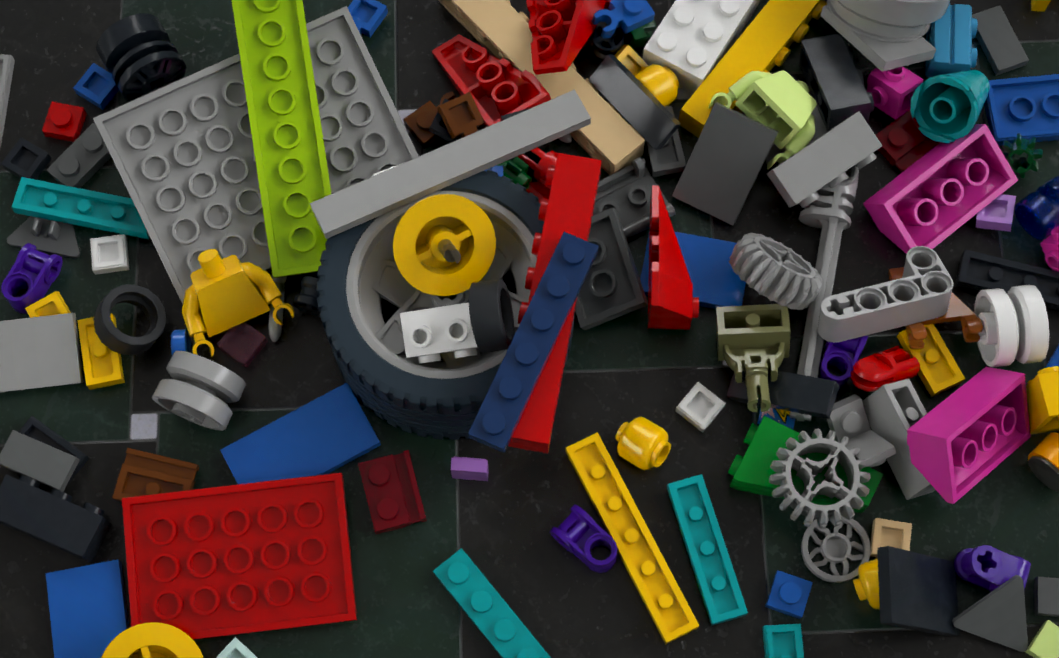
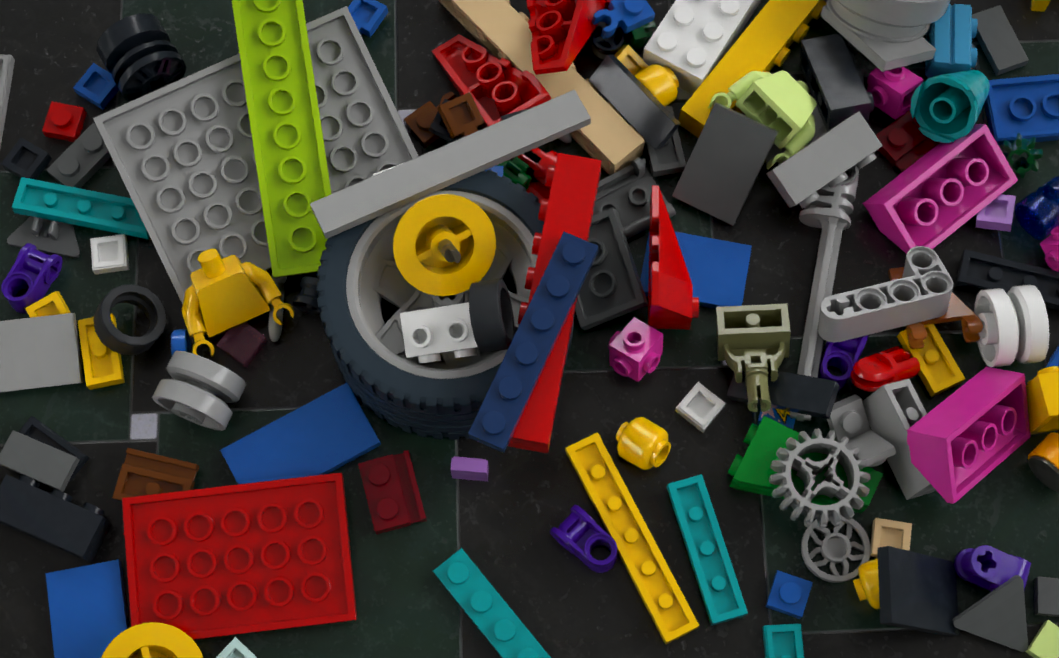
light grey gear [729,233,822,310] -> none
none -> dark pink brick [608,317,663,382]

